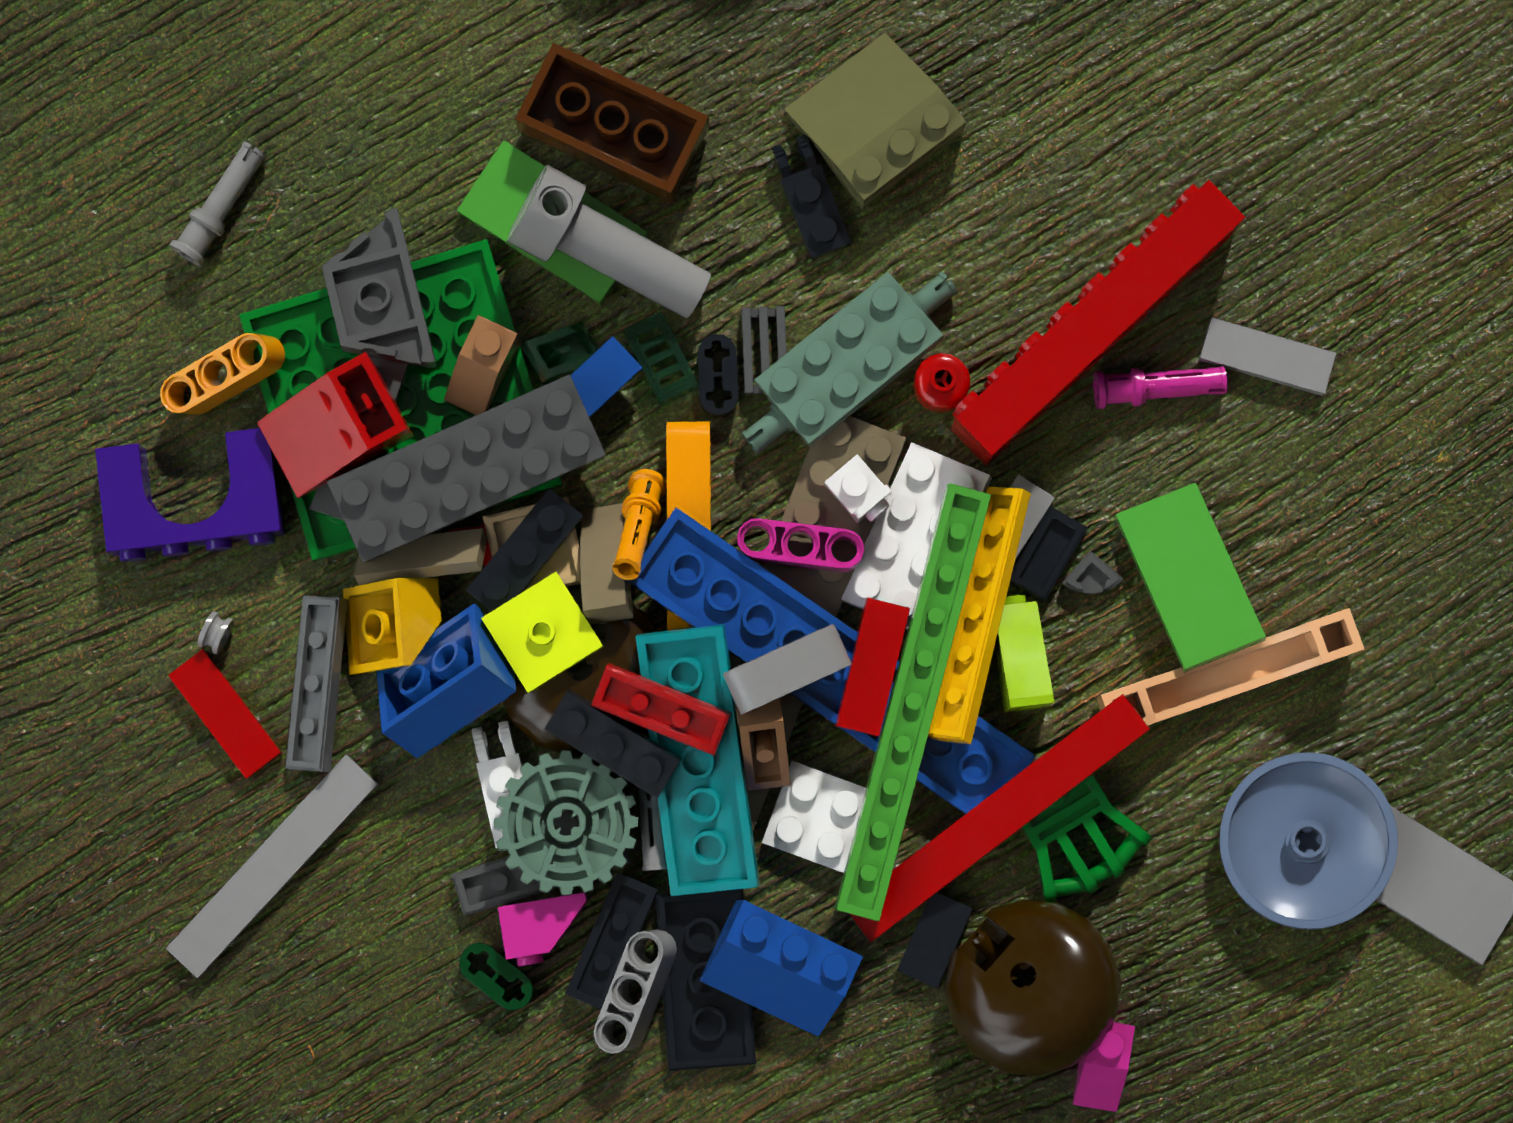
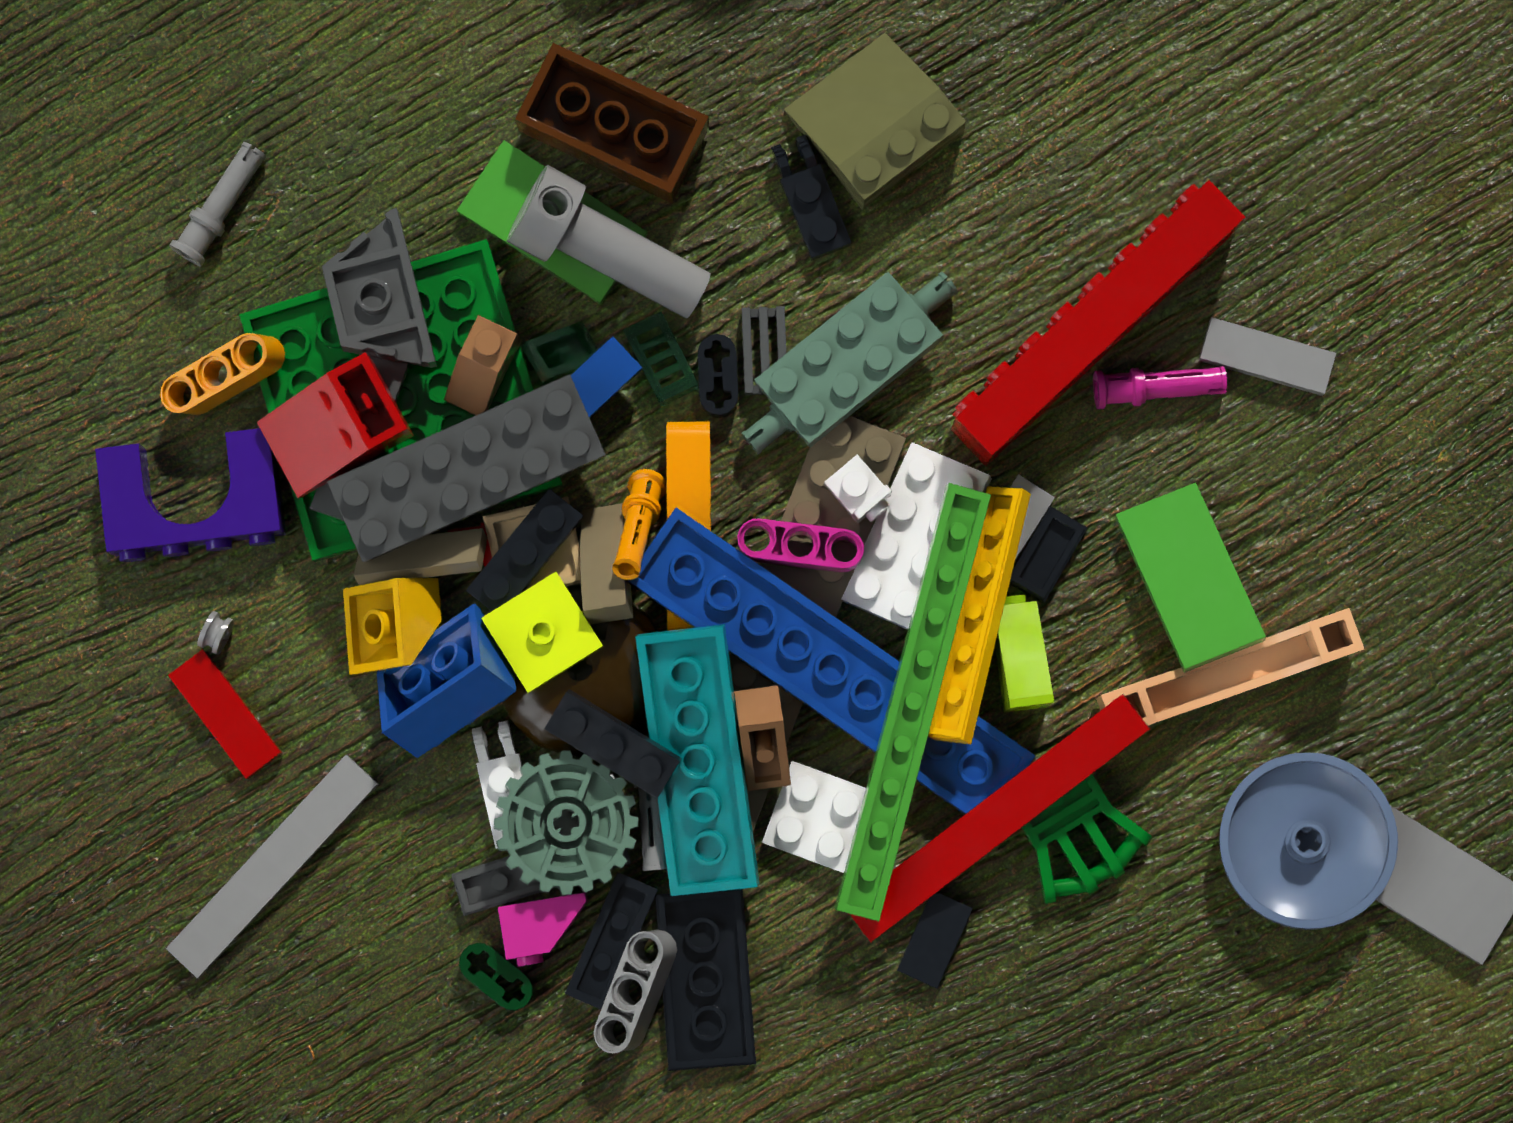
dark grey tile [285,596,348,772] -> none
red tile [591,663,732,756] -> none
blue slope [699,900,863,1036] -> none
light grey beam [723,624,852,714] -> none
red tile [835,597,910,737] -> none
red head [913,353,971,413] -> none
dark brown piece [945,899,1121,1076] -> none
dark grey tile [1061,550,1123,595] -> none
dark pink slope [1072,1022,1135,1112] -> none

